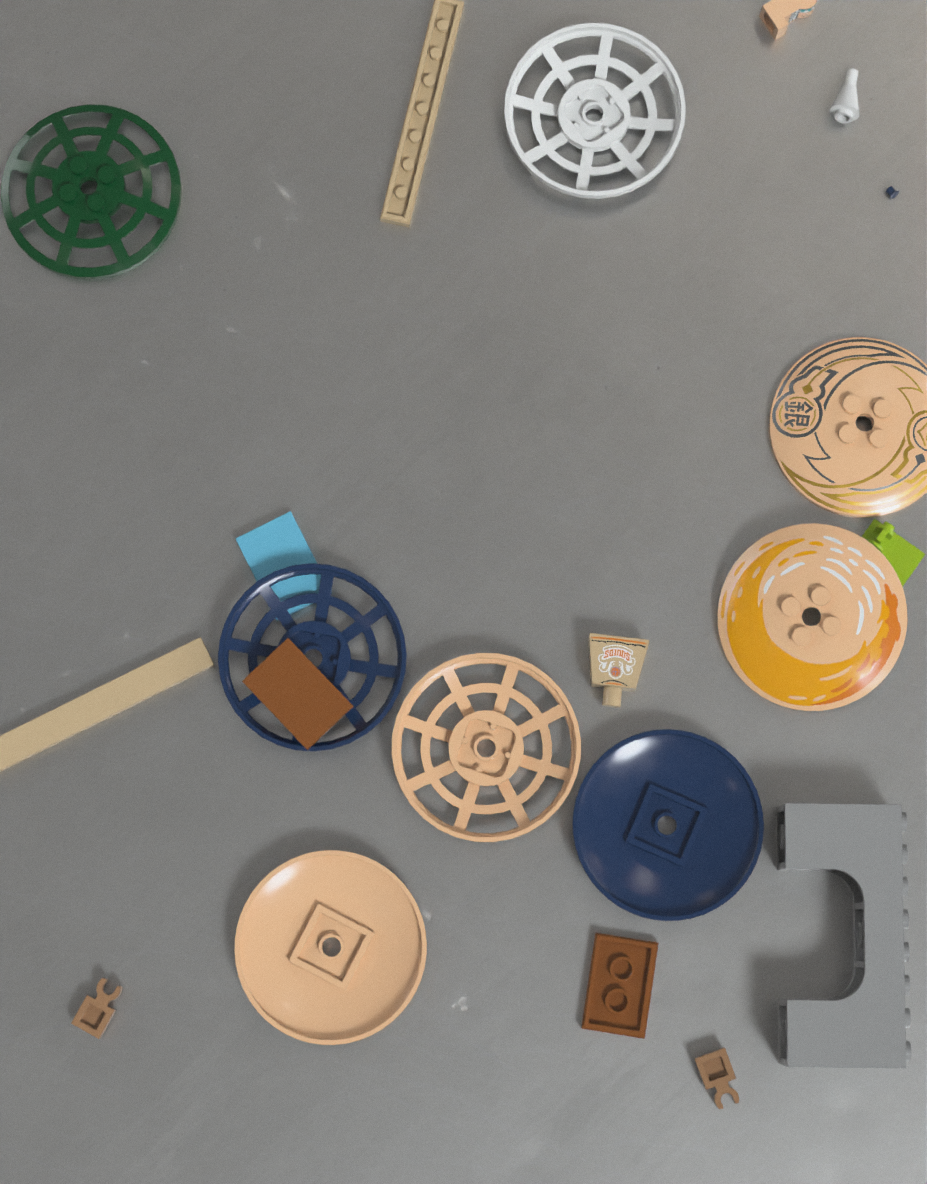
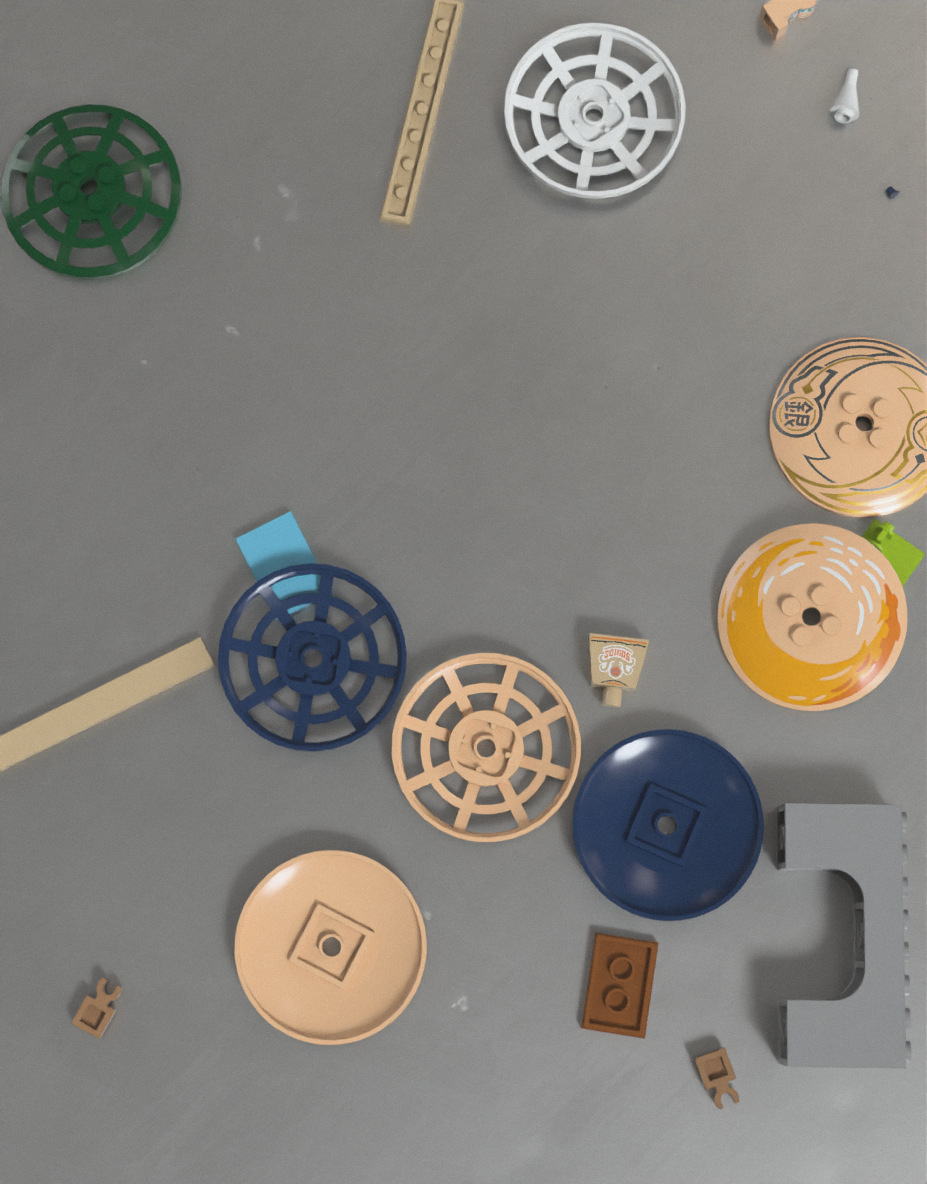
dark orange tile [242,638,354,750] -> none

